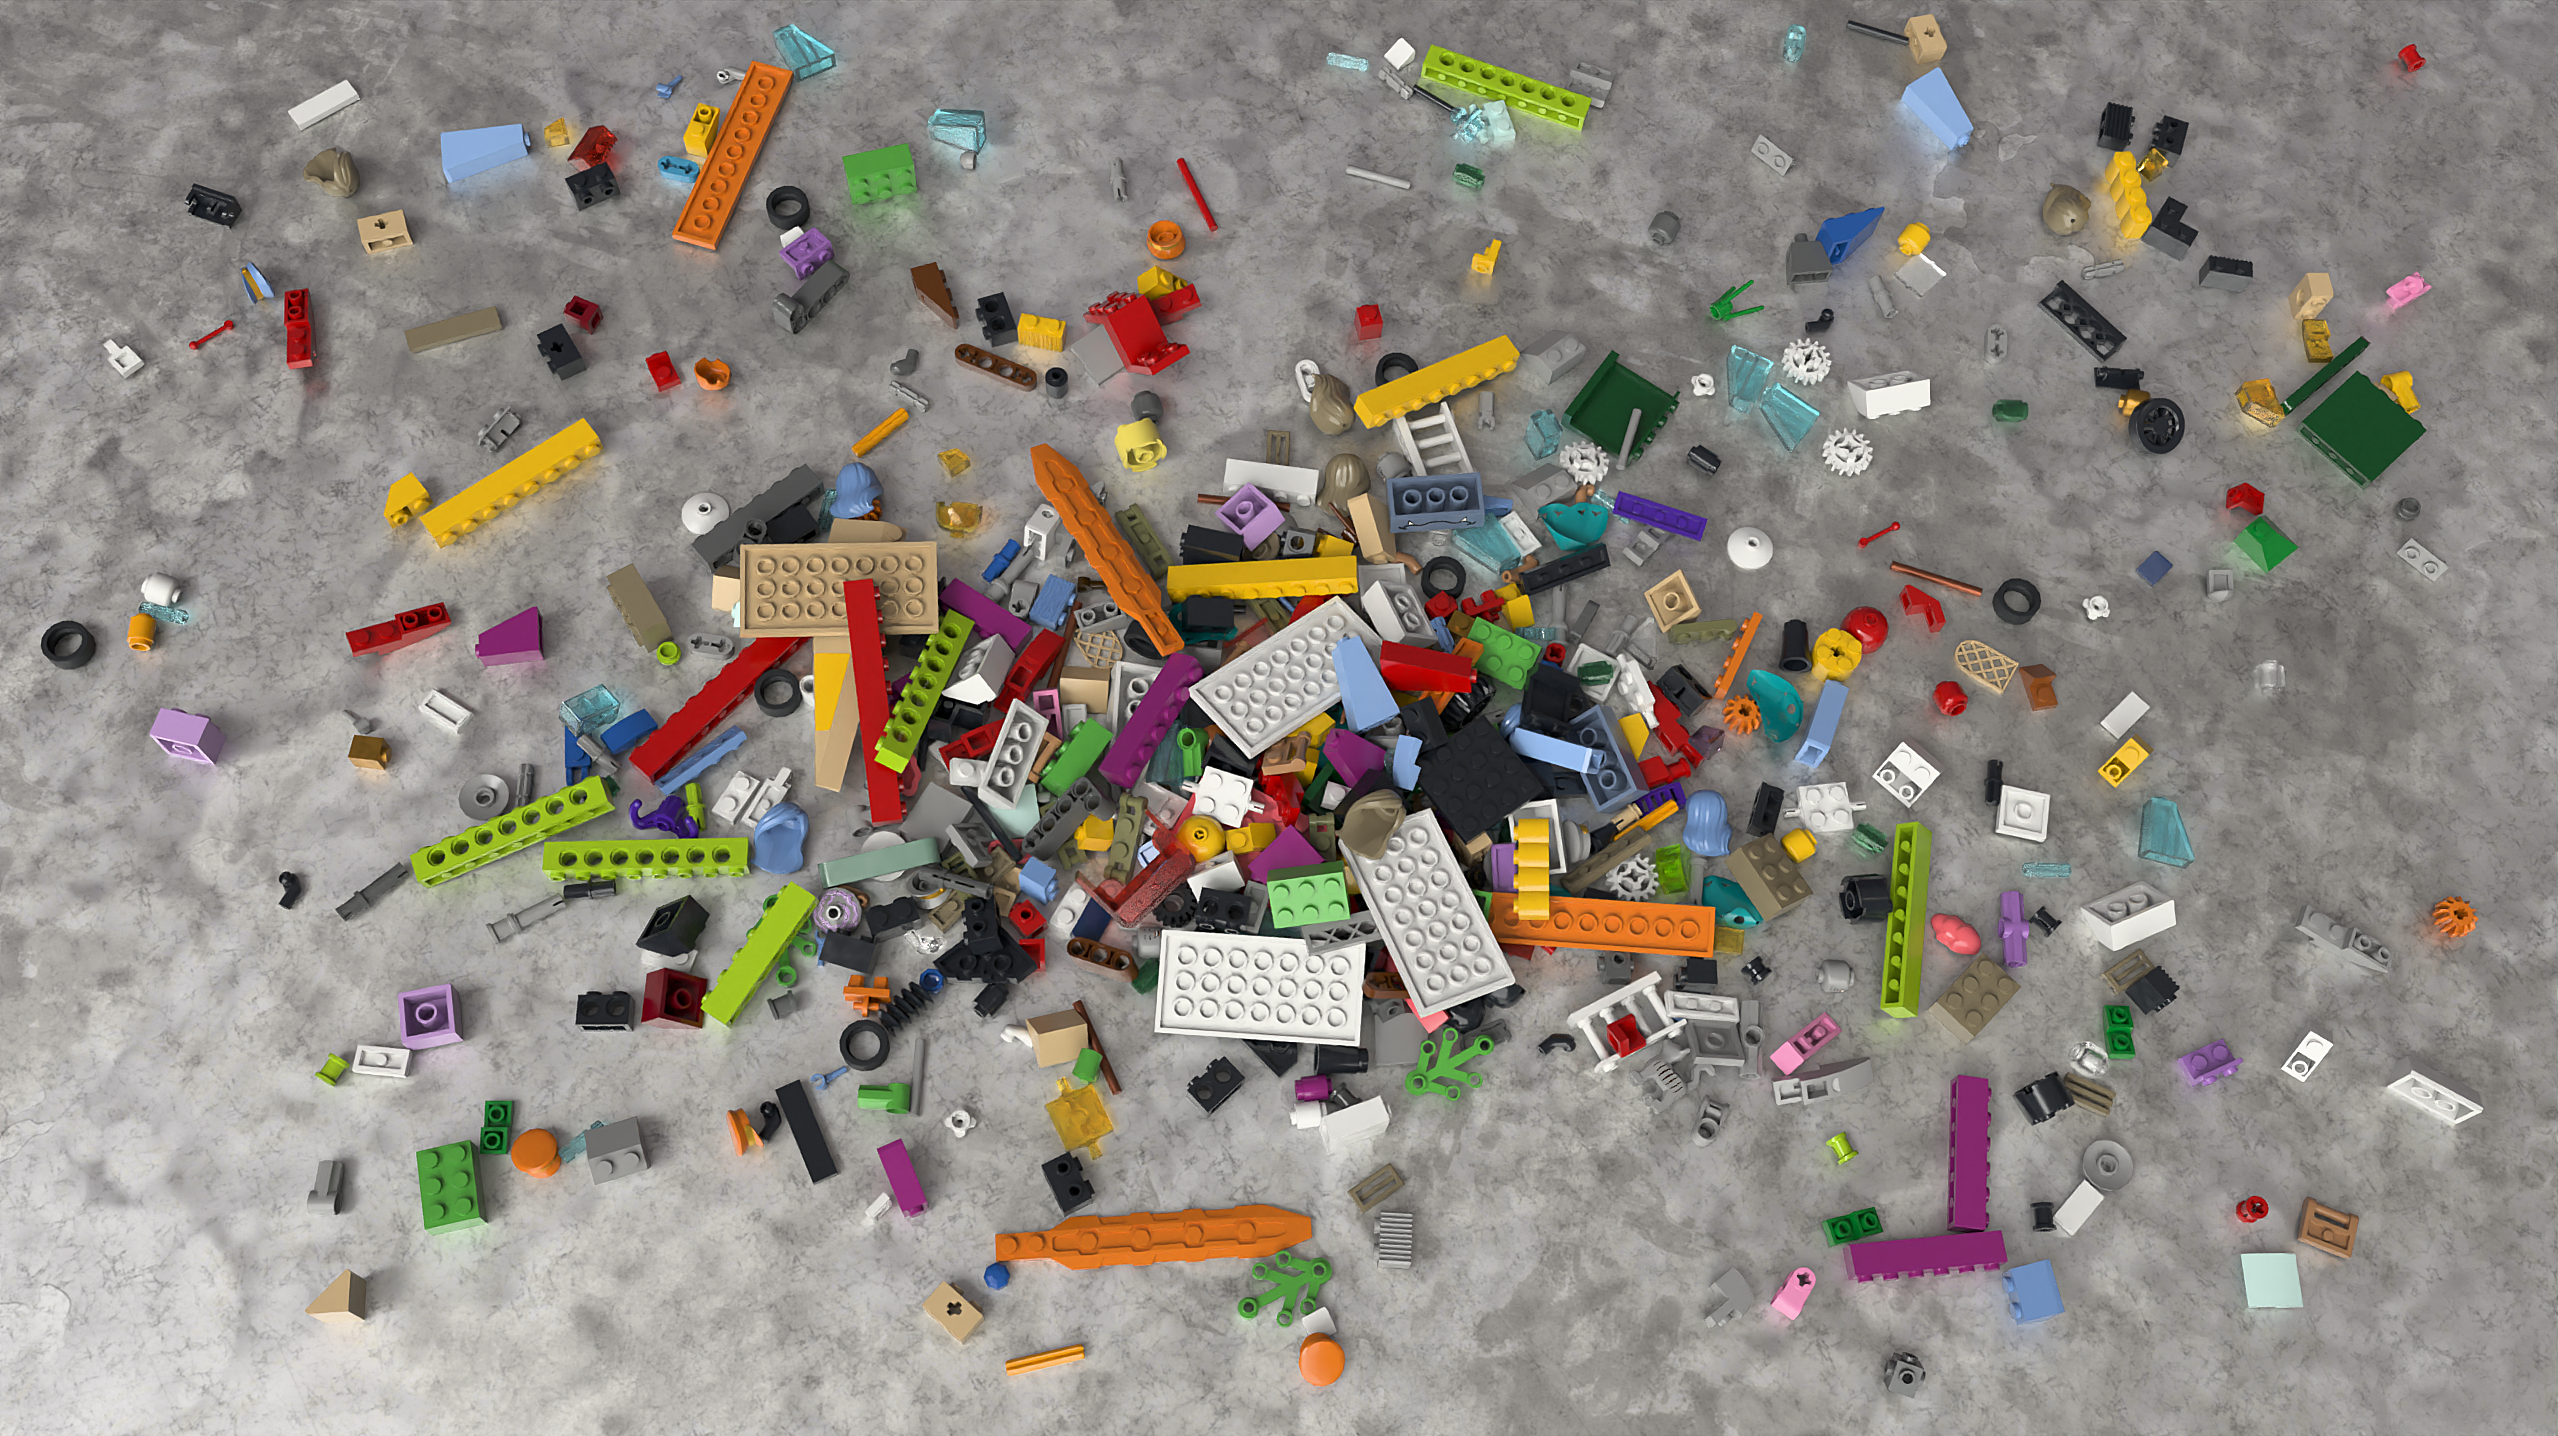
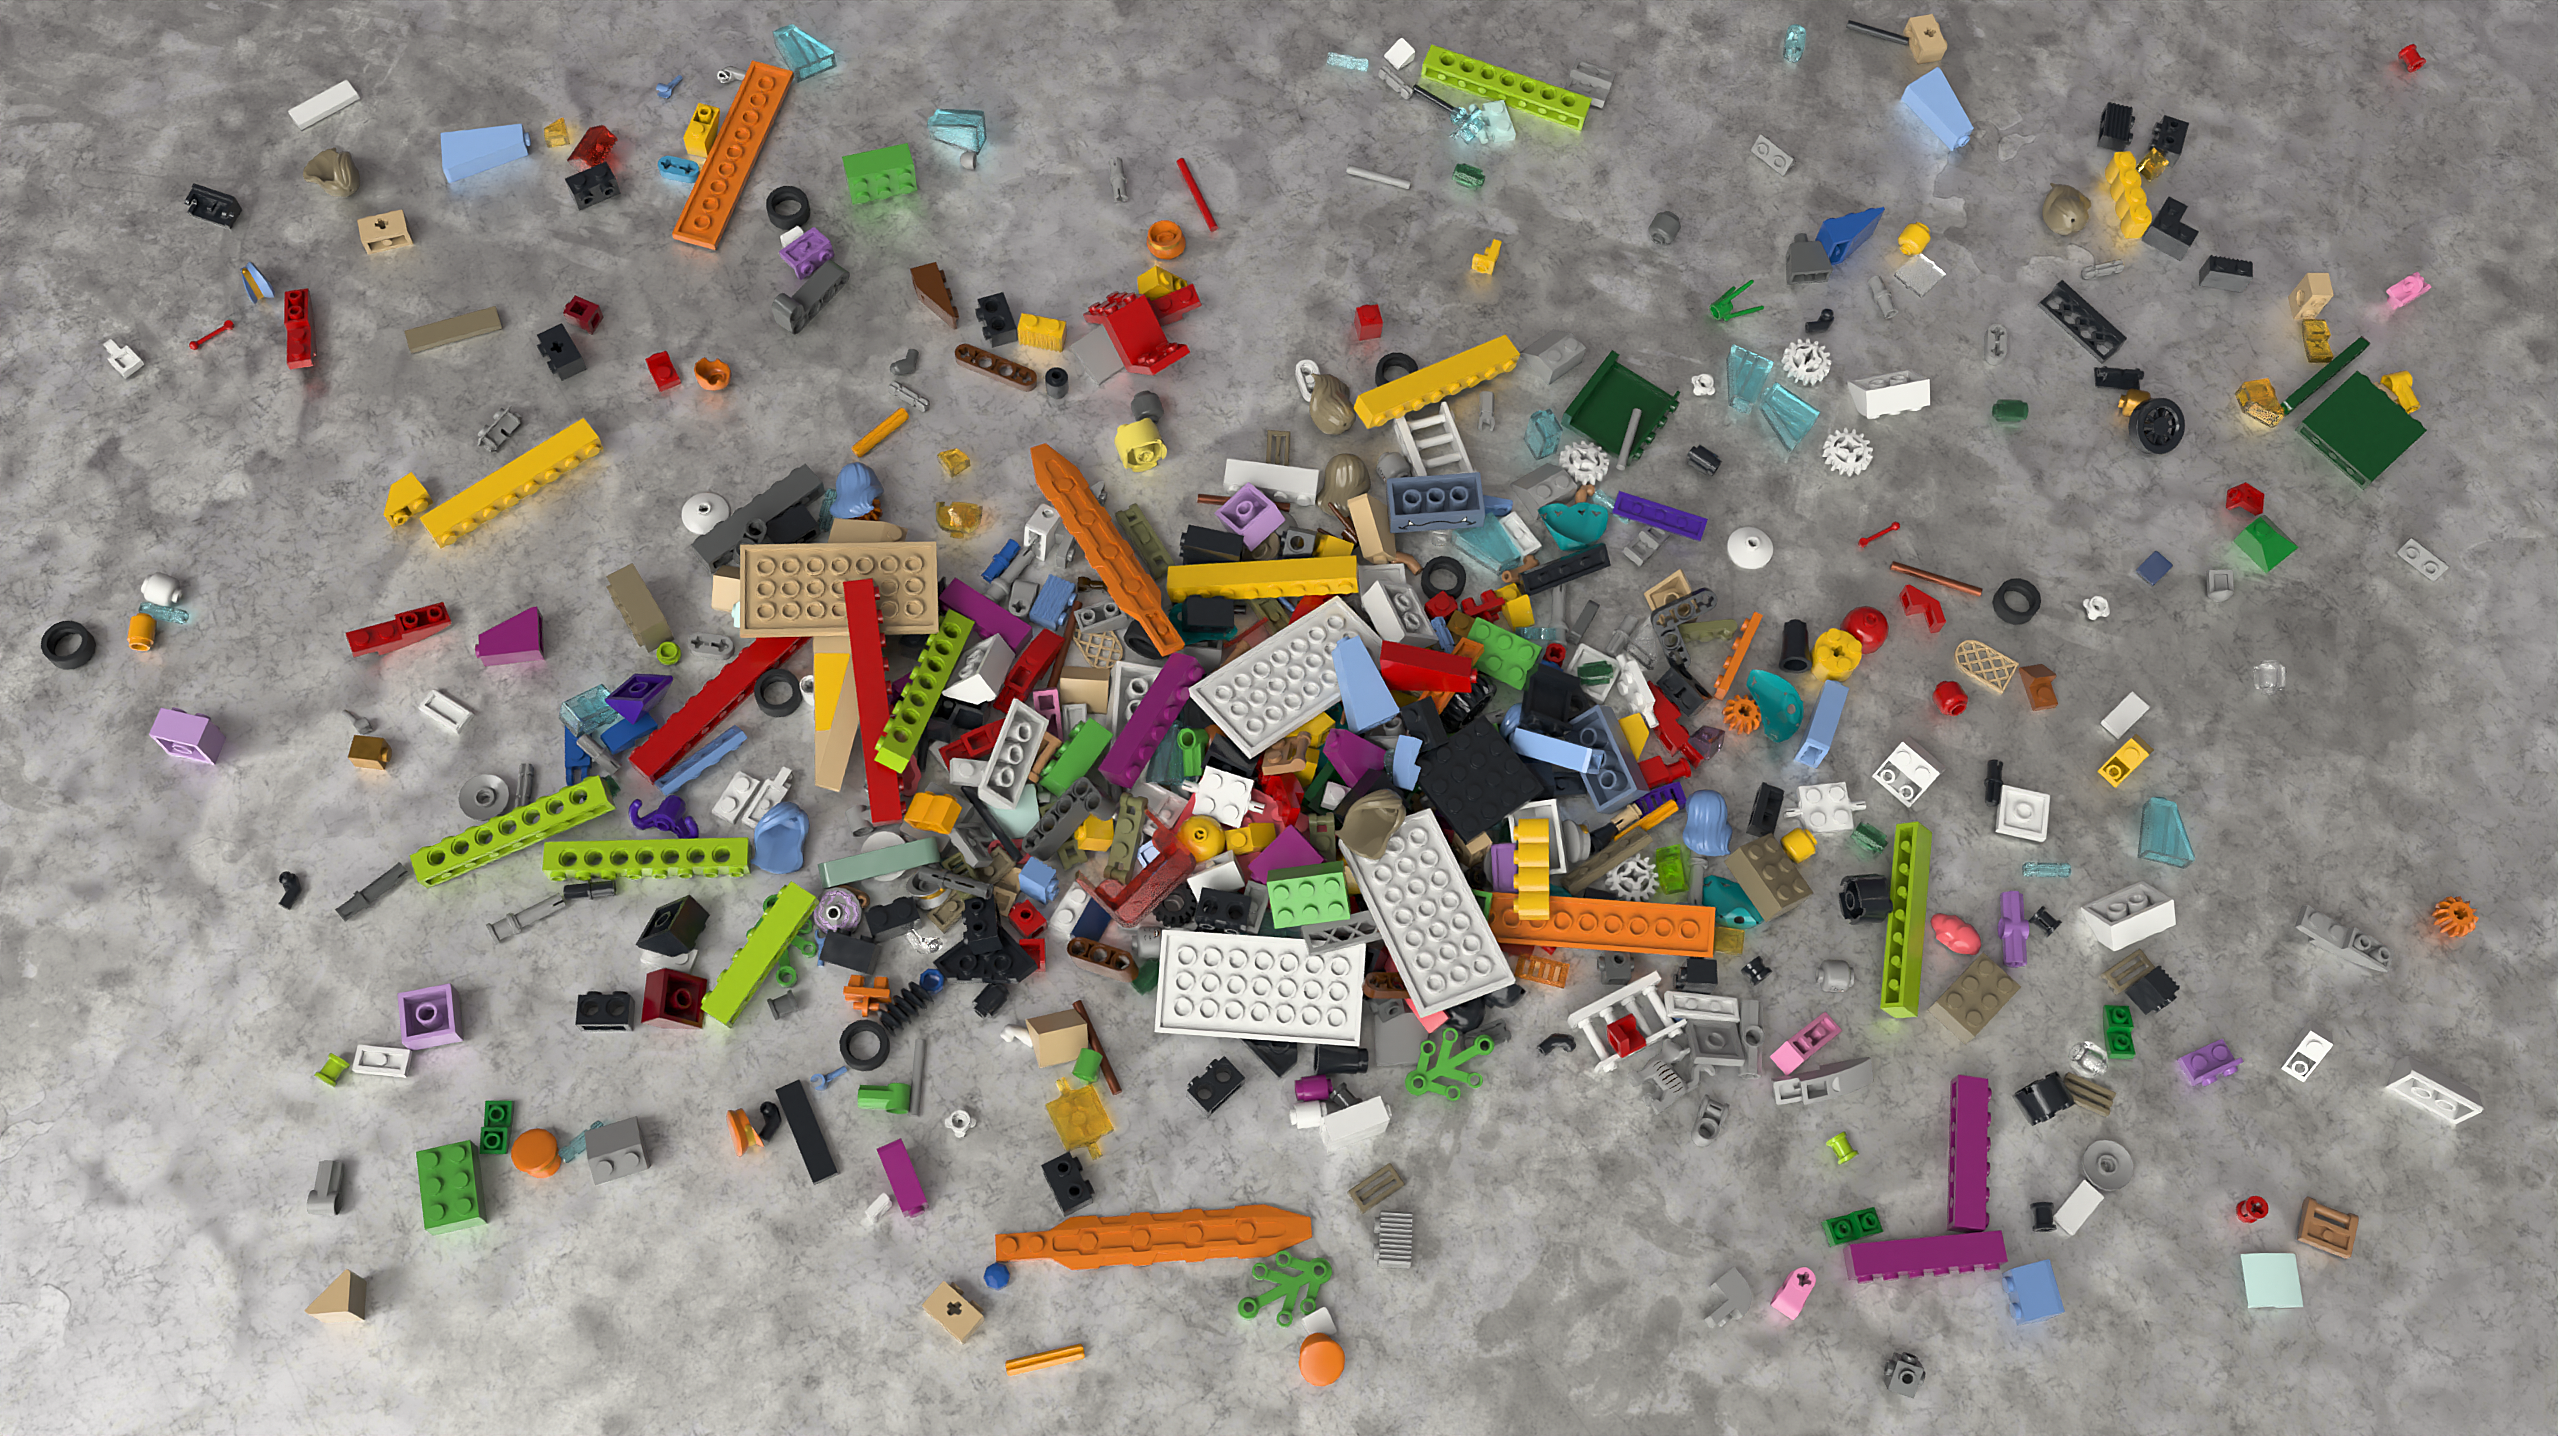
lime axle [685,782,707,832] -> none
dark grey plate [2396,498,2421,520] -> none
none -> dark purple slope [605,673,674,725]
none -> light orange brick [904,791,962,834]
none -> clear orange slope [1514,952,1570,989]
none -> black beam [1650,587,1717,669]

